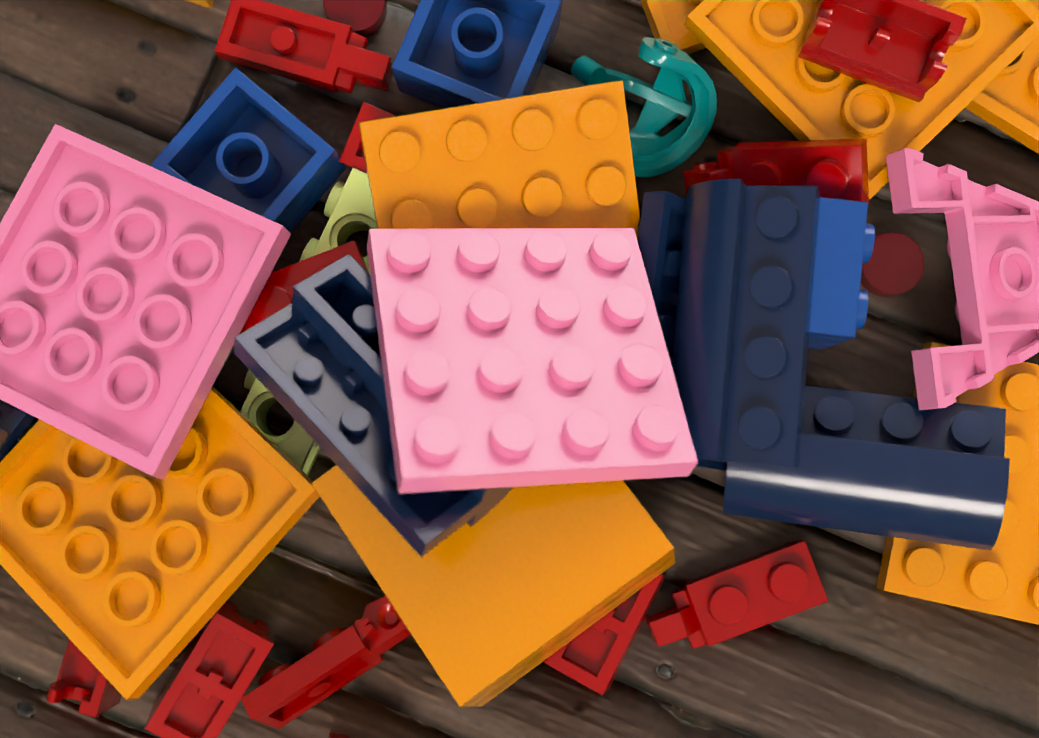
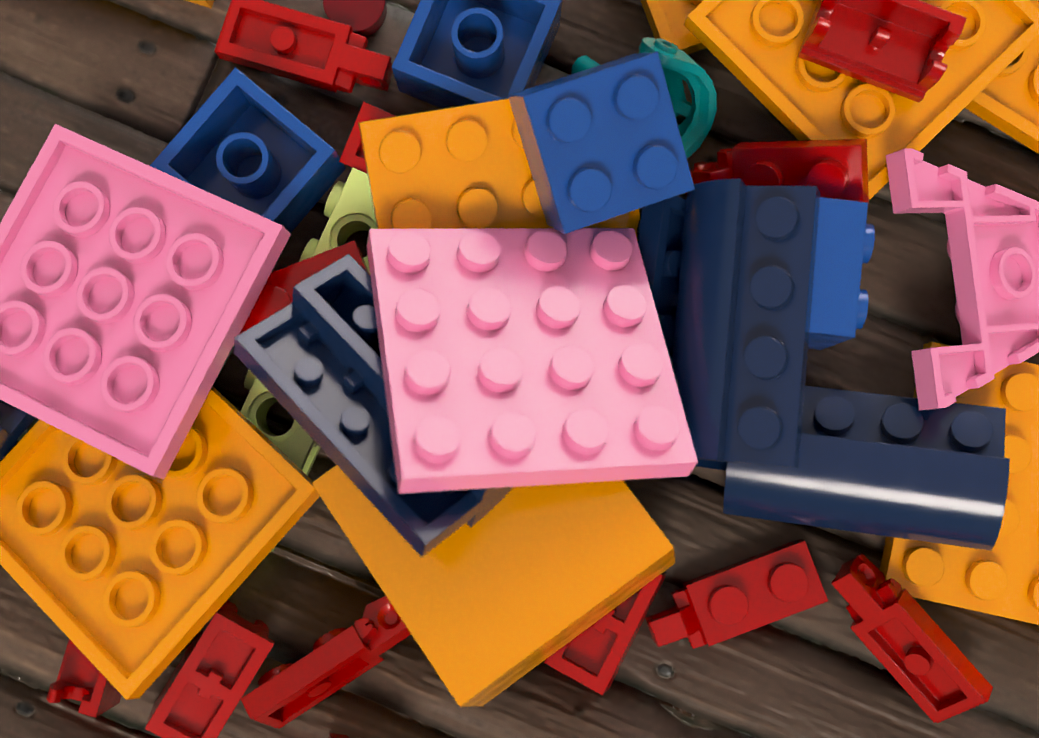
dark red tile [861,232,924,297] -> none
none -> blue brick [508,52,695,234]
none -> red hinge [831,553,993,723]

